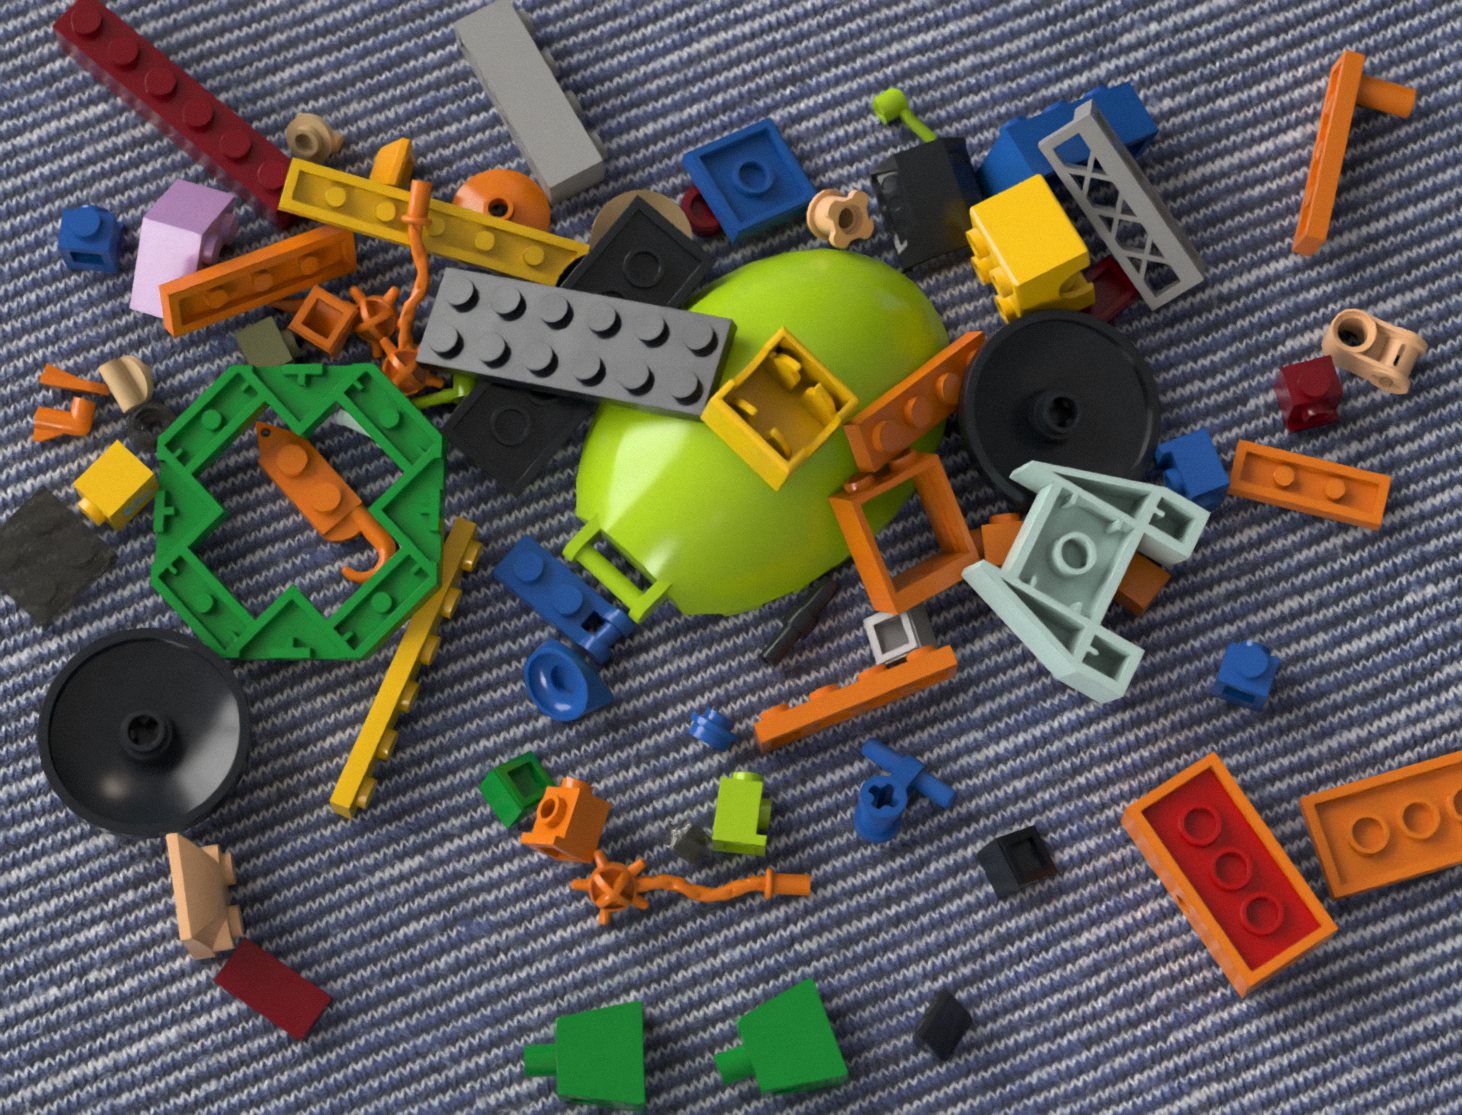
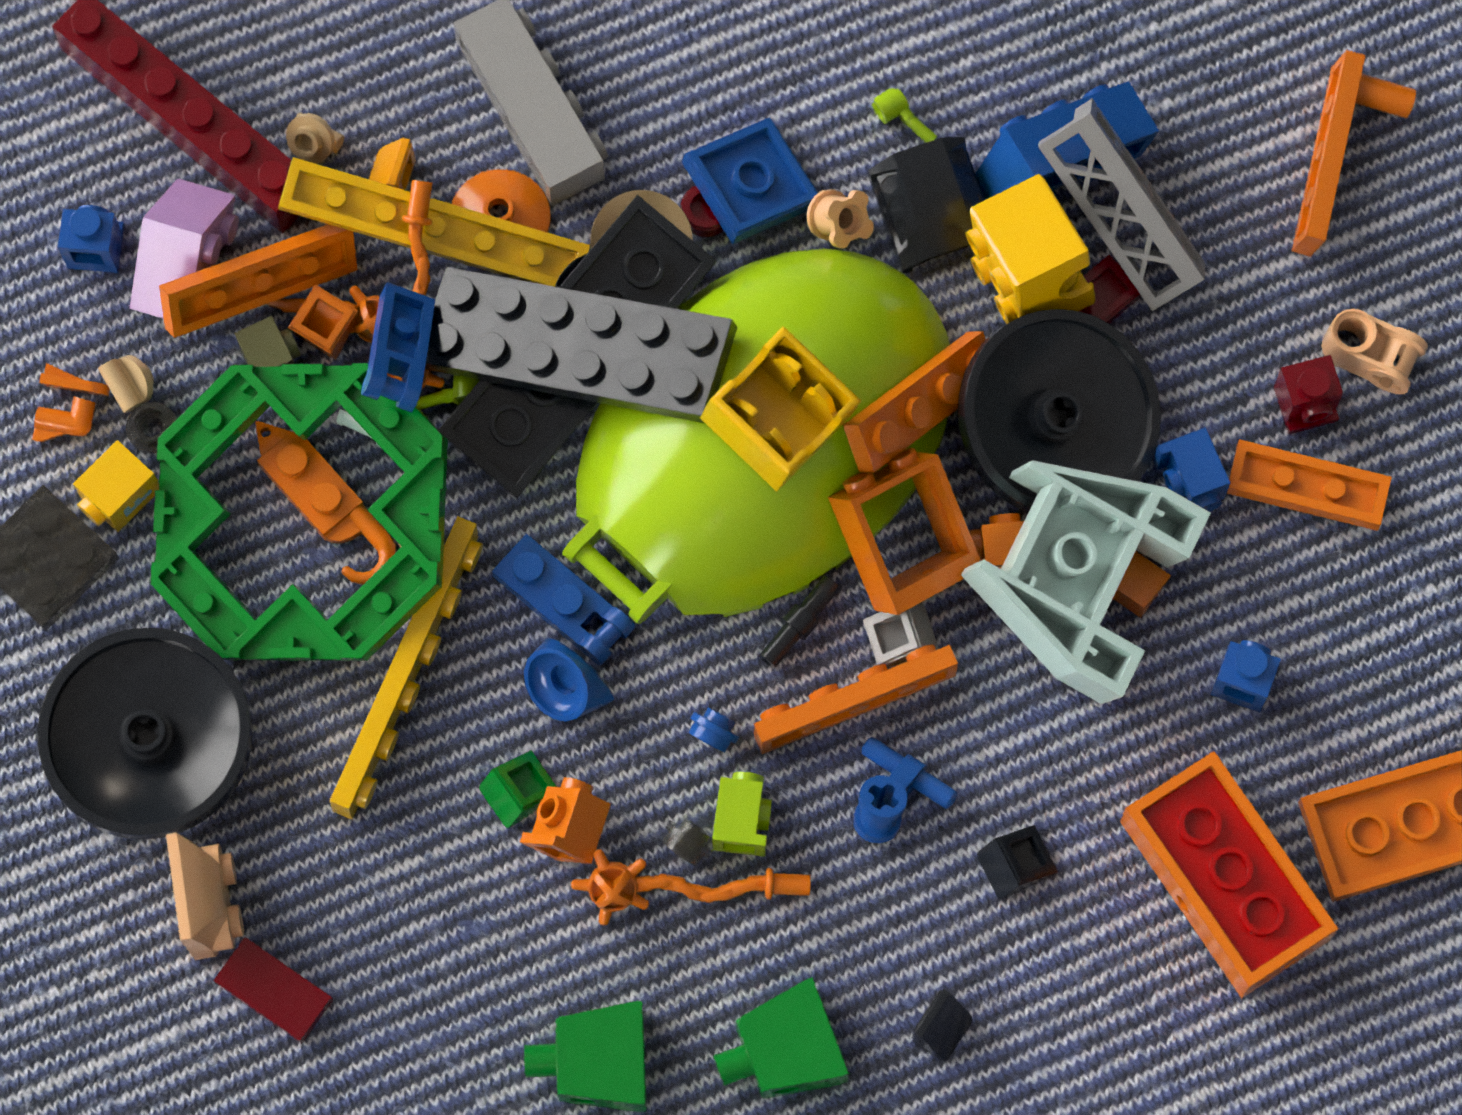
none -> blue plate [361,282,435,412]

